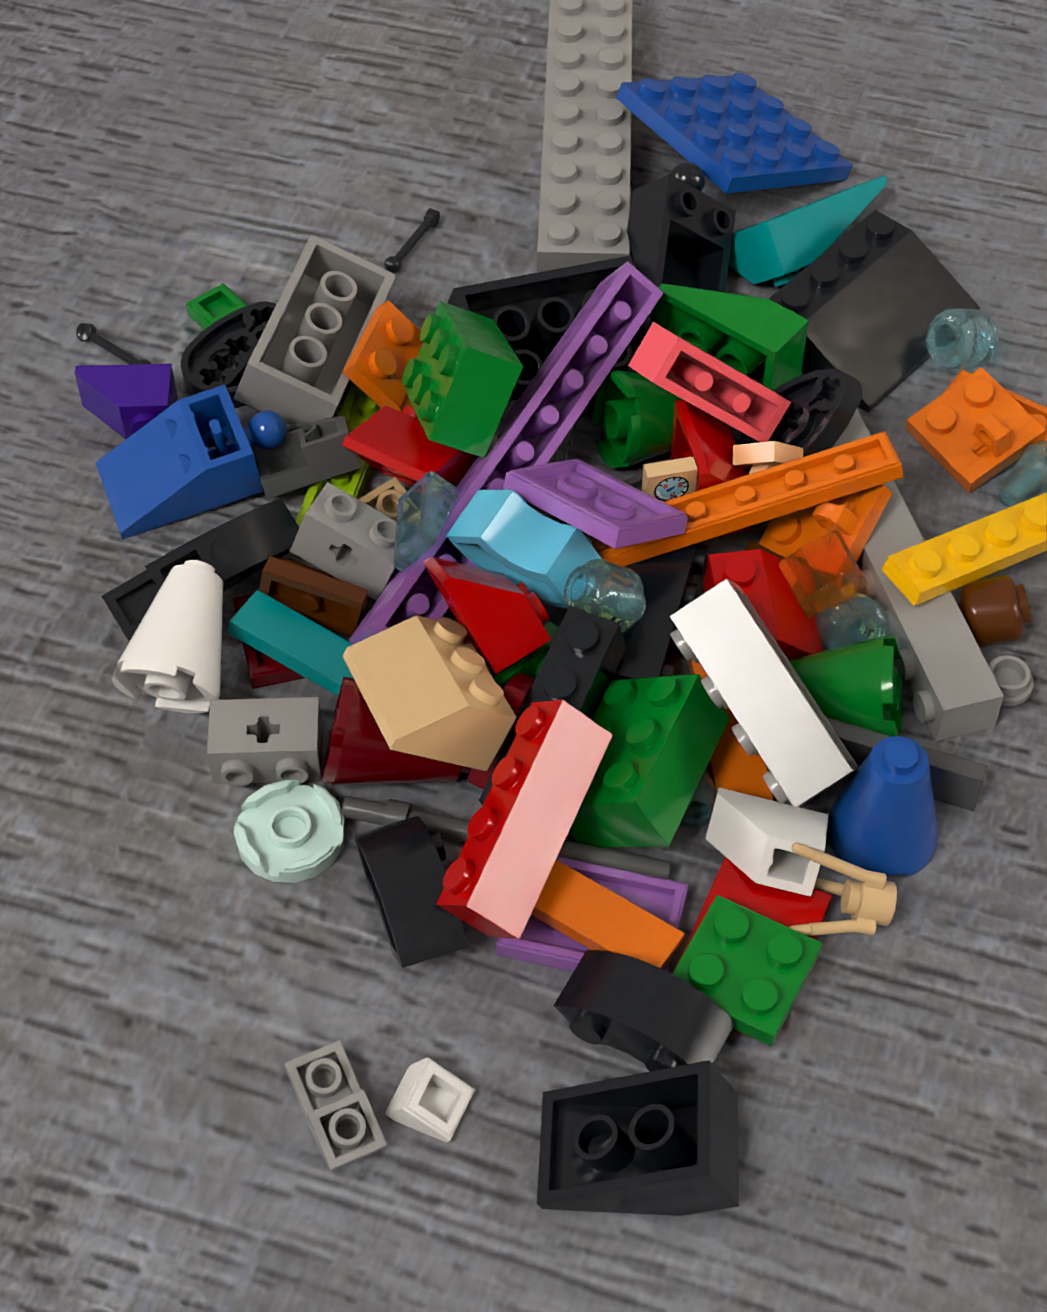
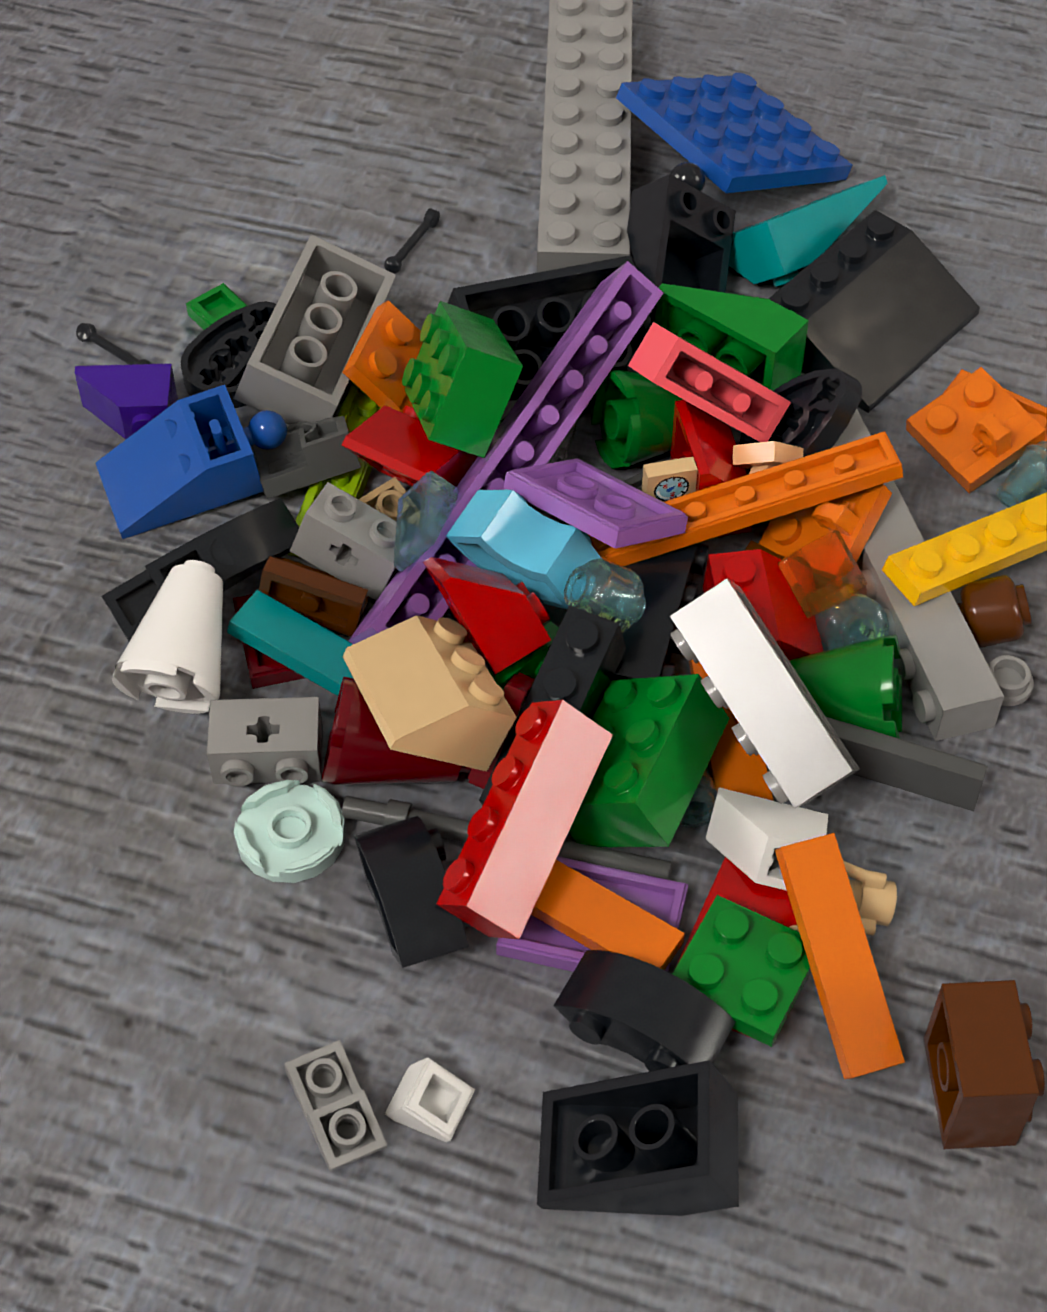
blue cone [827,736,939,880] -> none
clear light blue head [927,308,998,370] -> none
none -> orange tile [775,833,905,1080]
none -> reddish brown brick [923,980,1045,1149]

